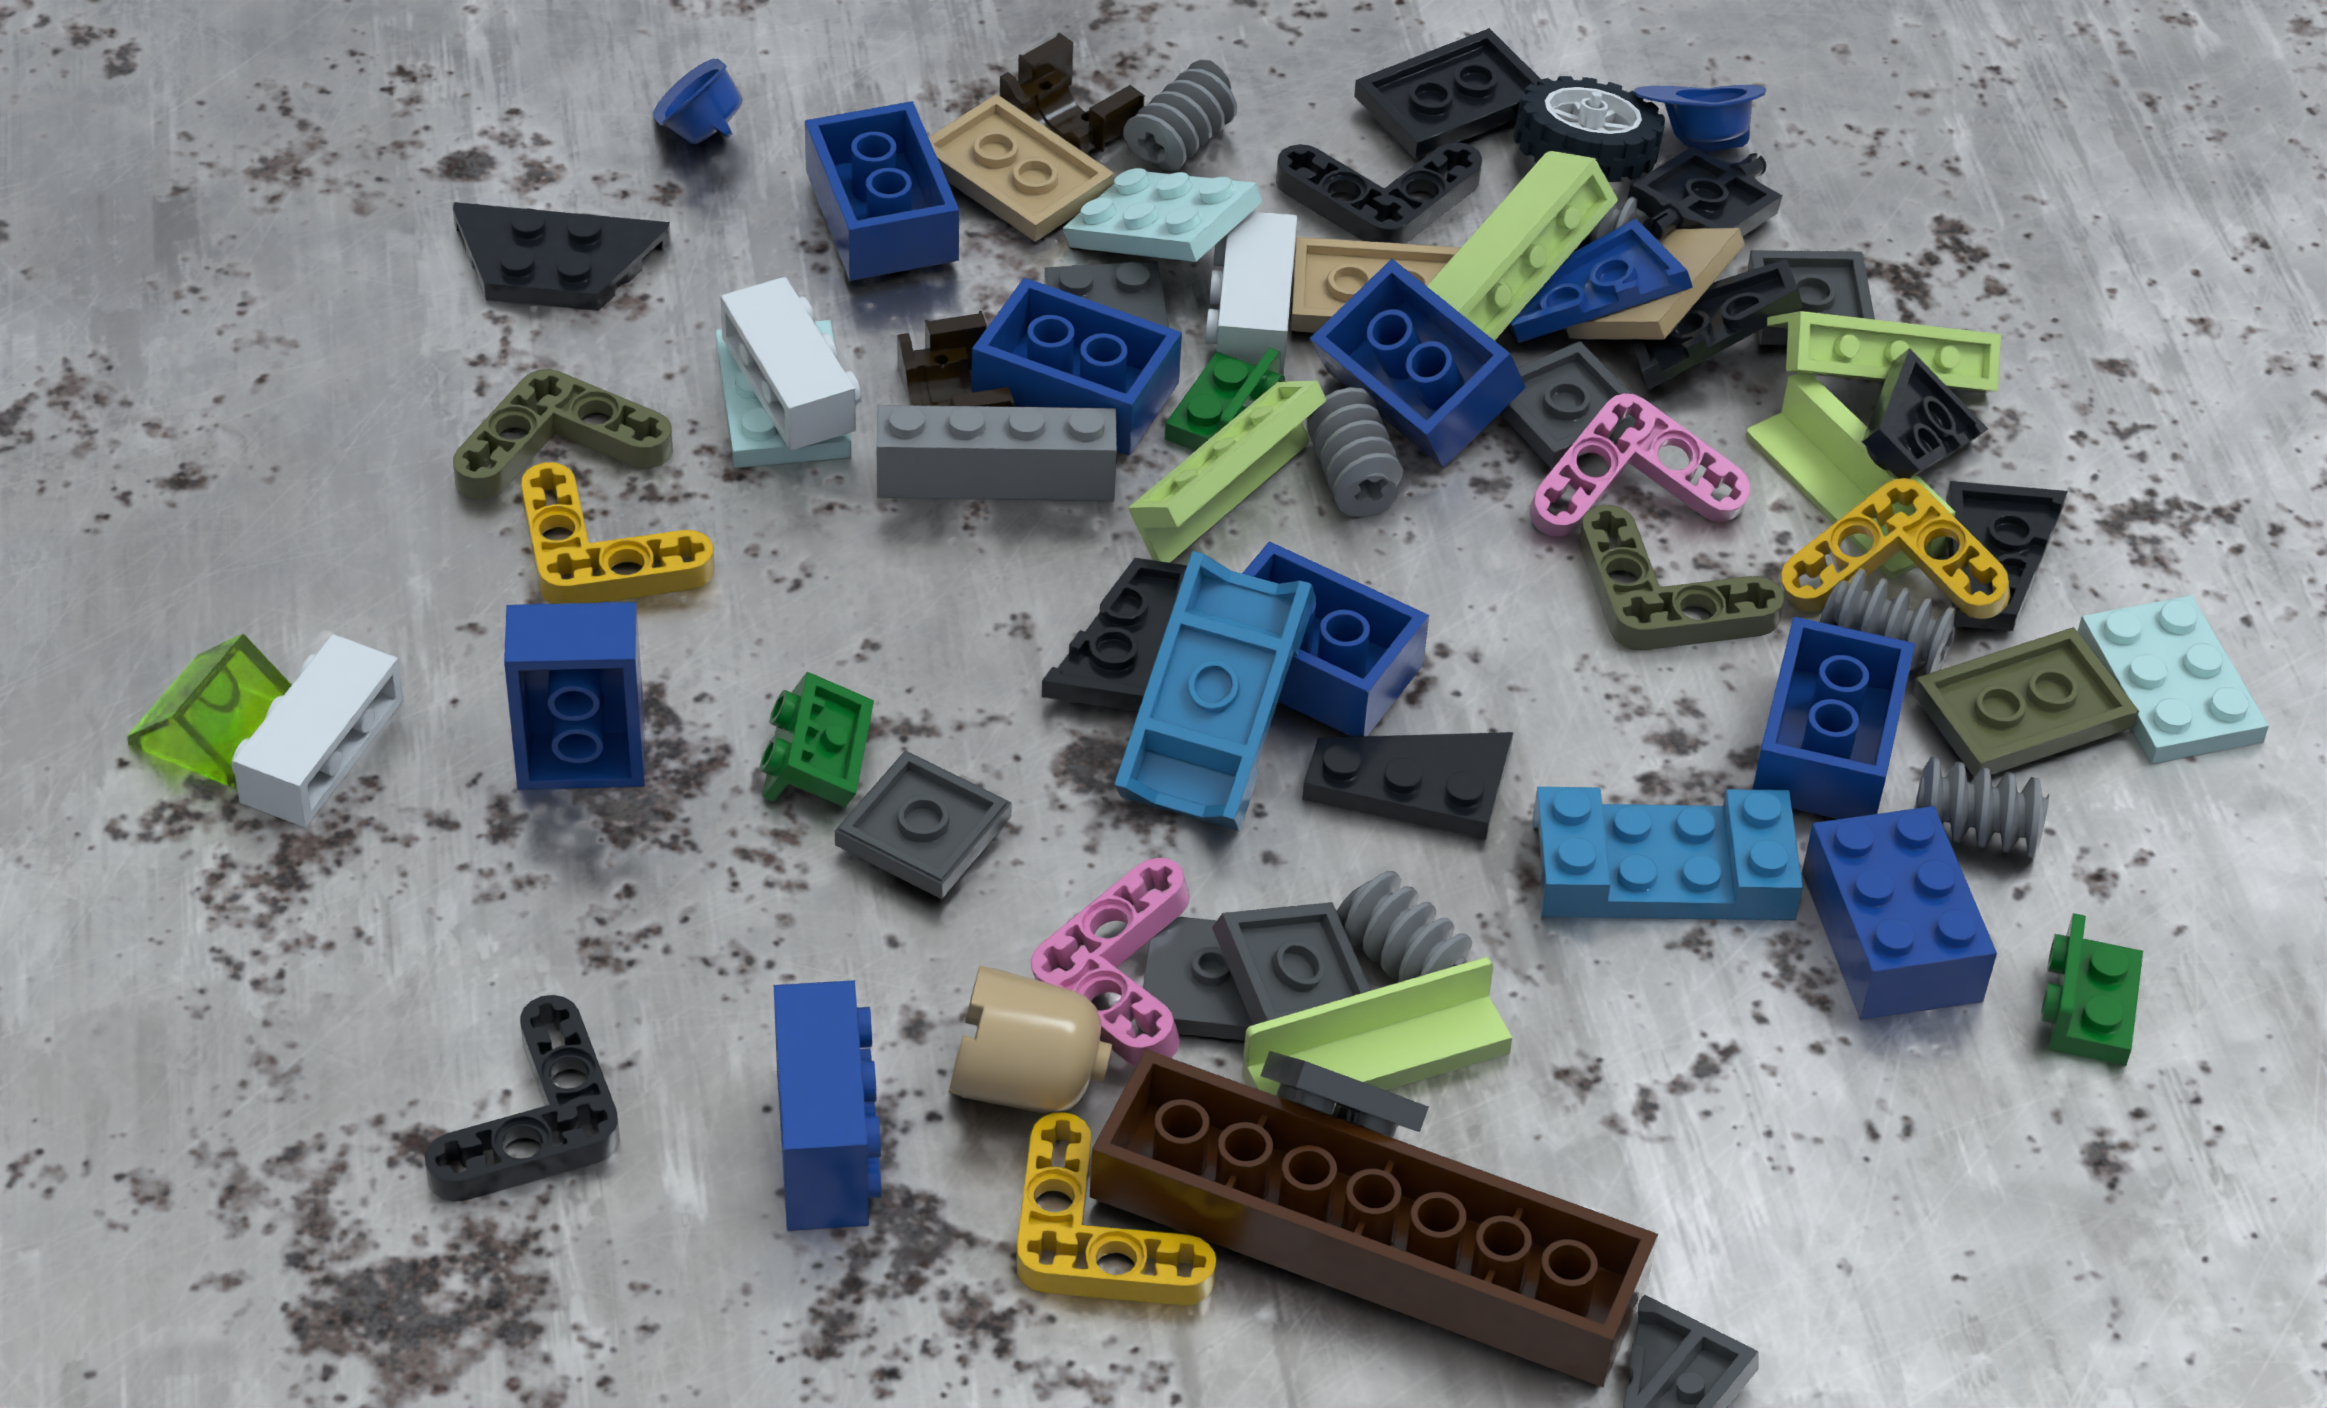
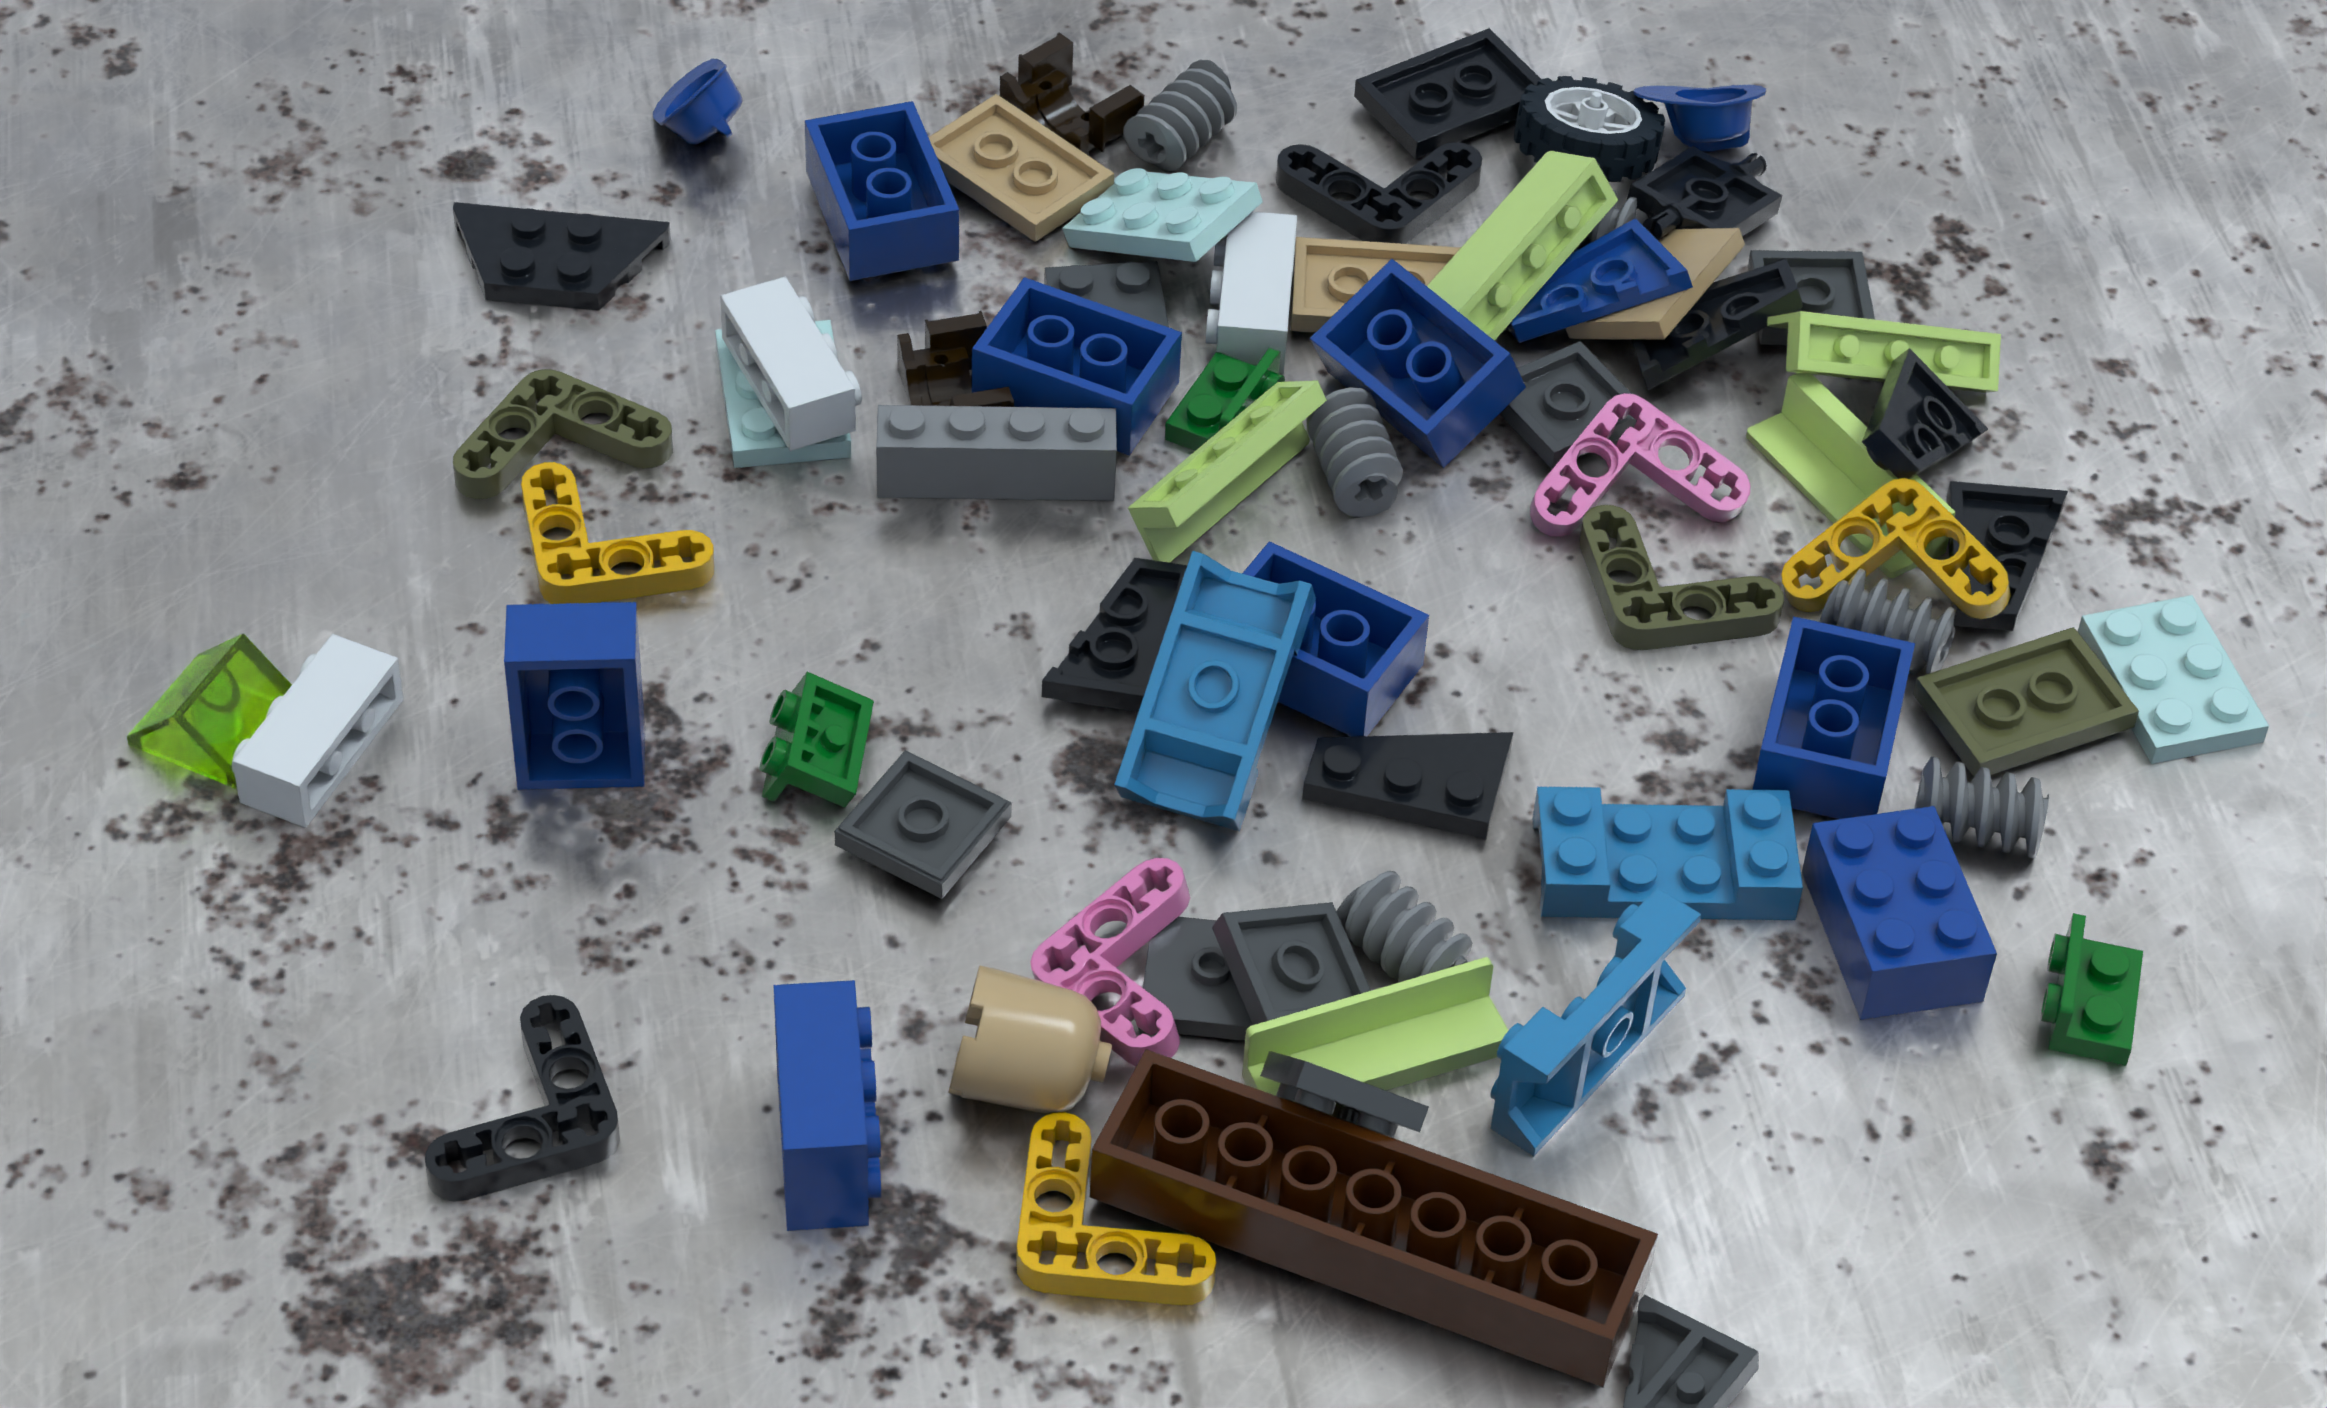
none -> dark azure piece [1490,888,1701,1157]

